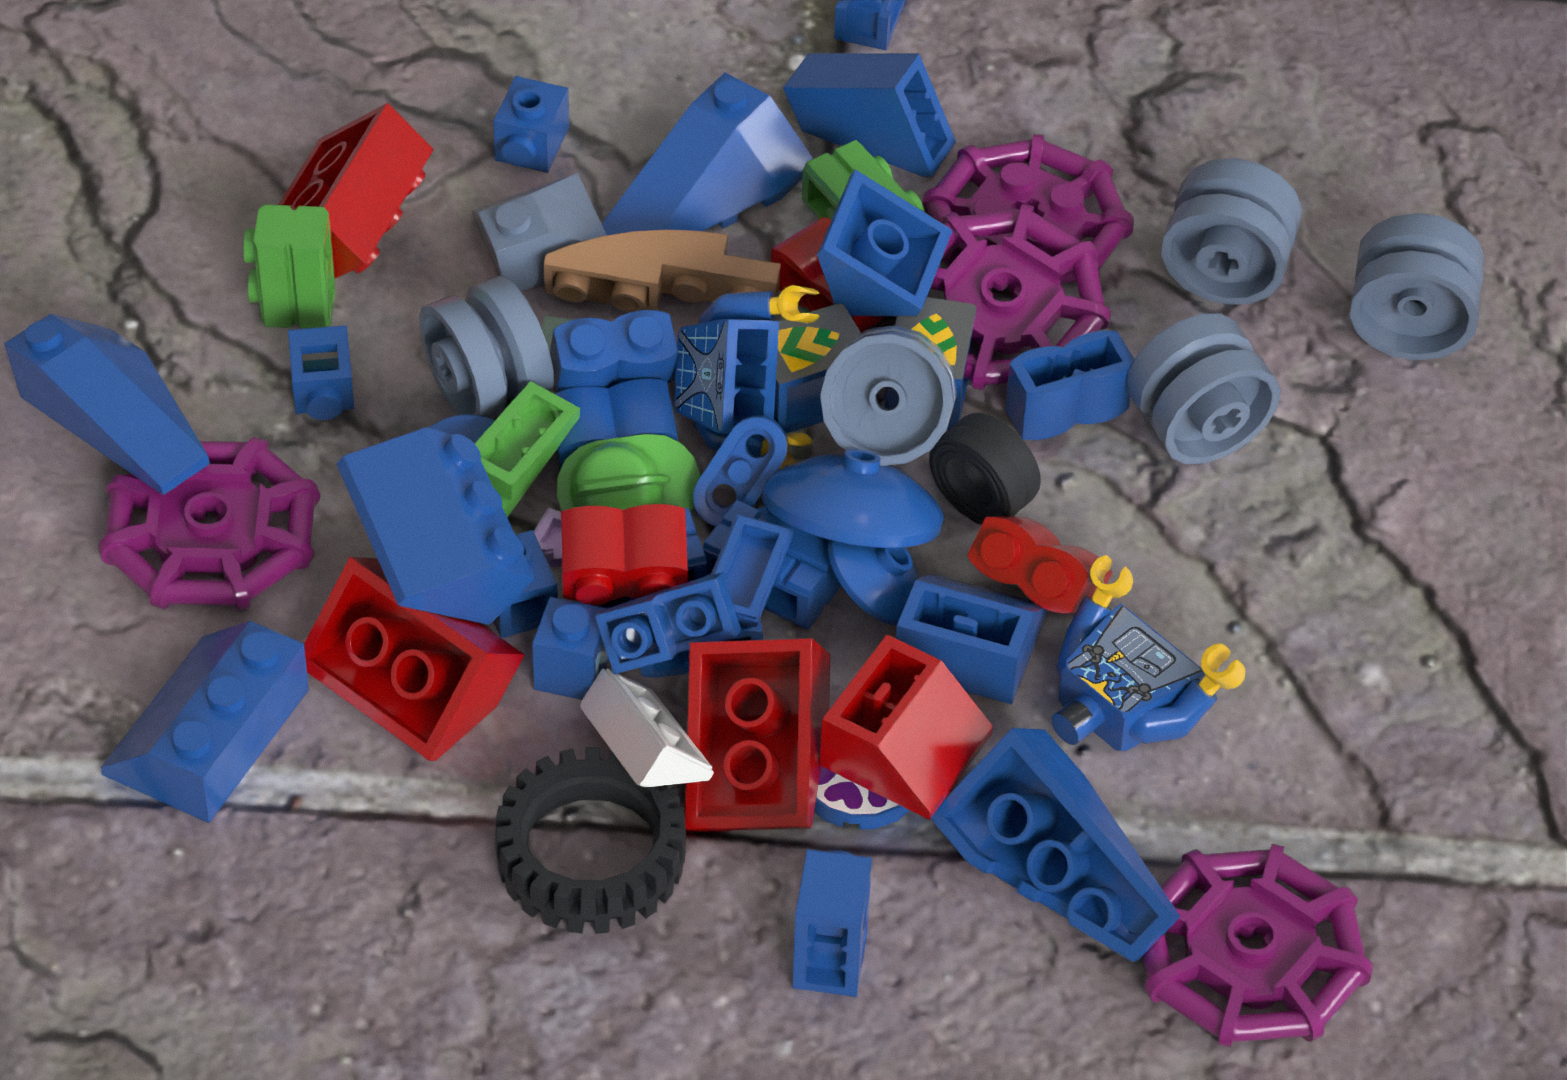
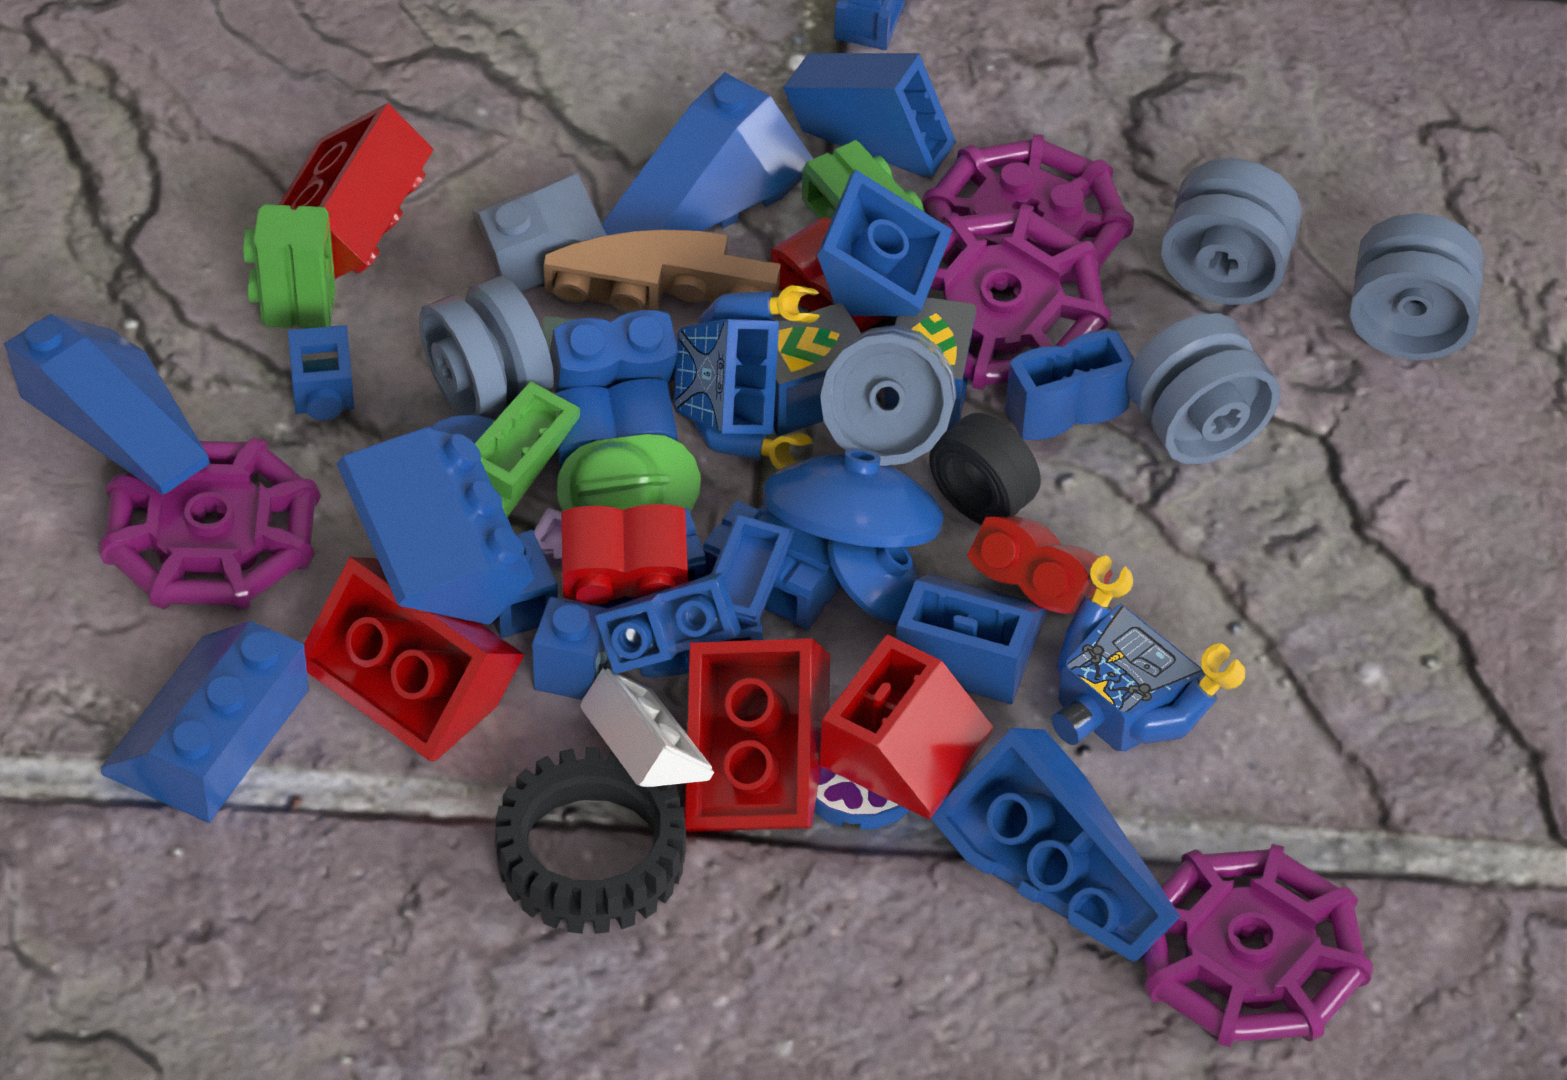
blue brick [493,76,569,173] -> none
blue plate [693,415,788,526] -> none
blue brick [792,849,872,997] -> none

